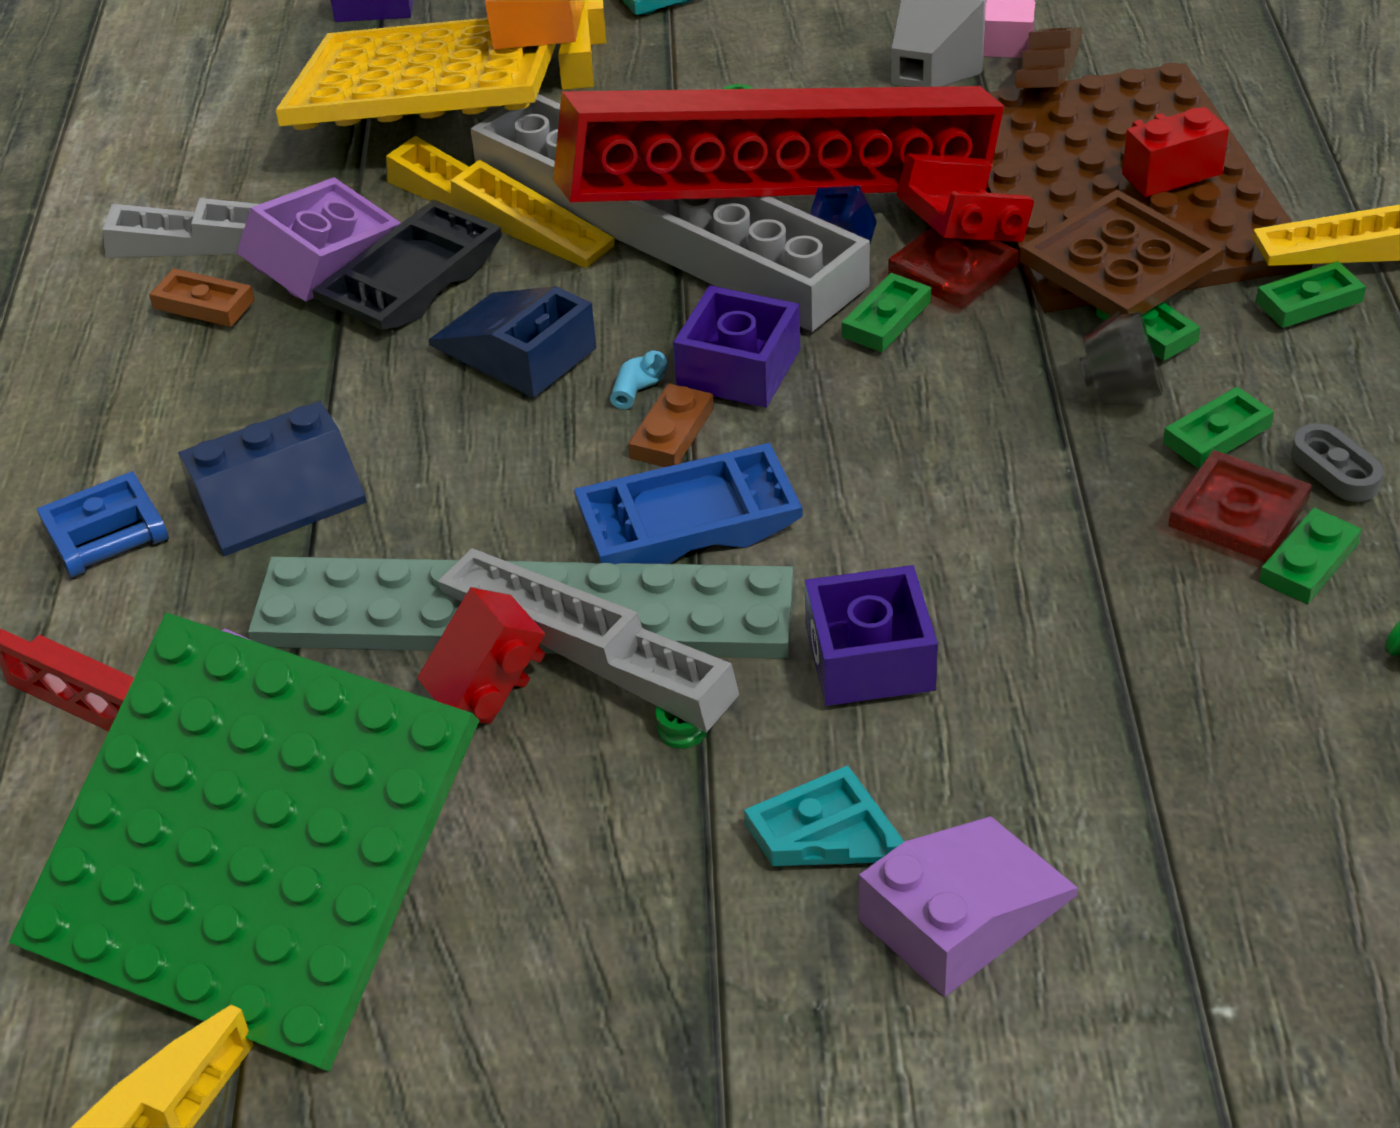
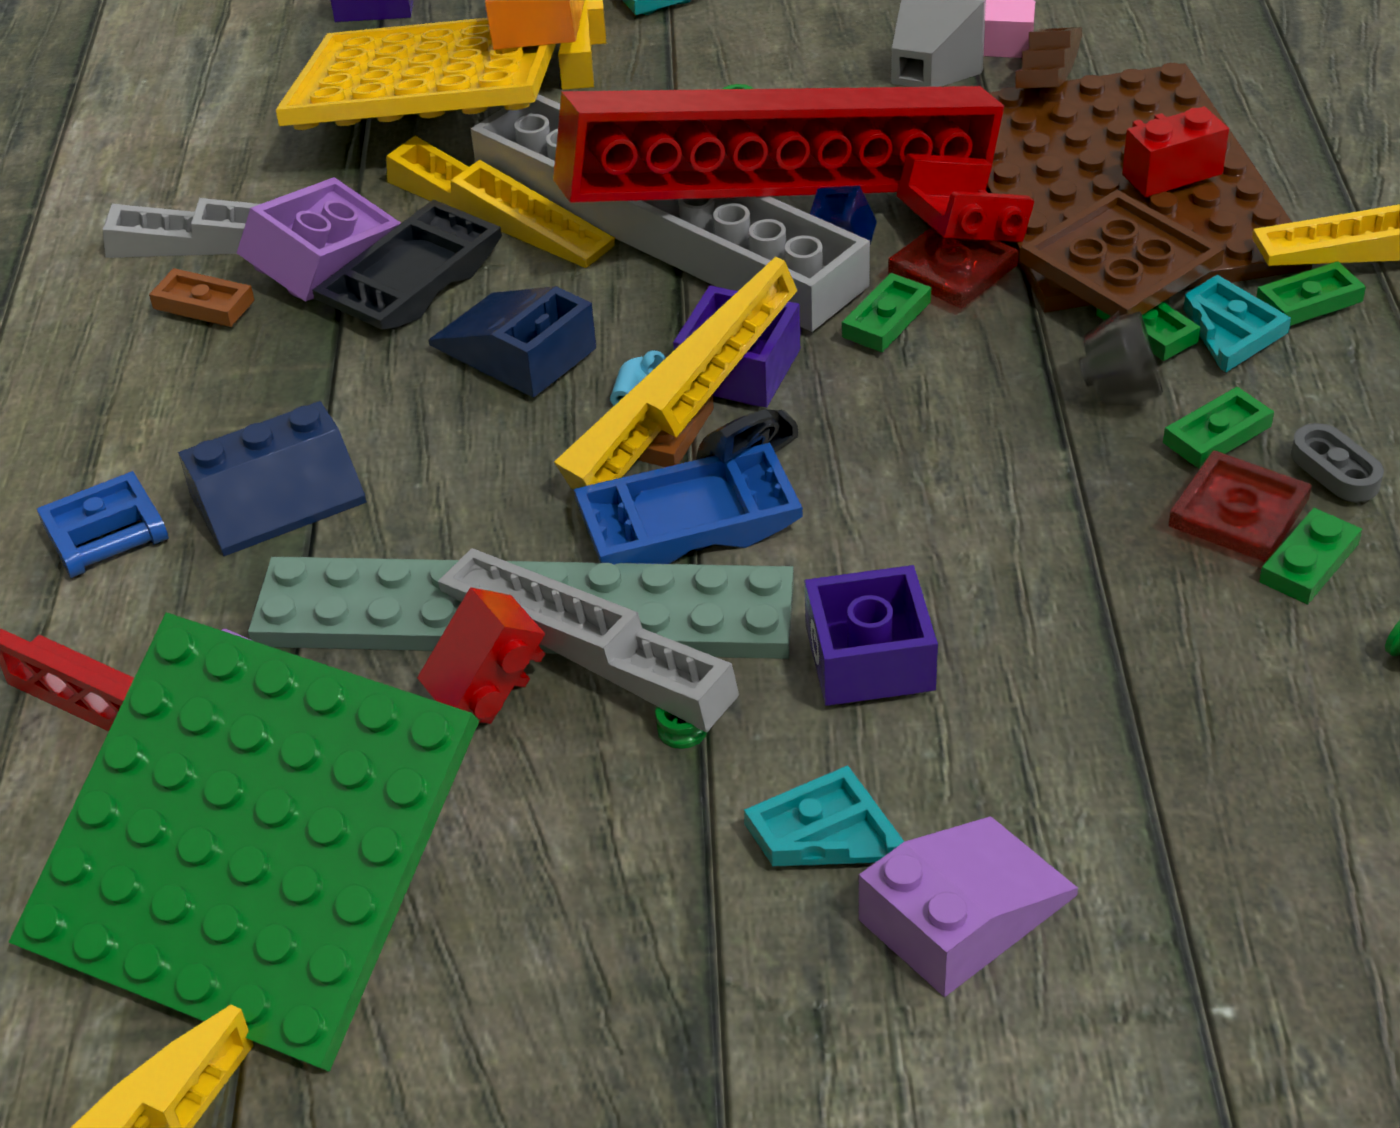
none -> yellow slope [554,257,797,490]
none -> black brick [696,409,798,464]
none -> teal wing [1183,275,1291,372]

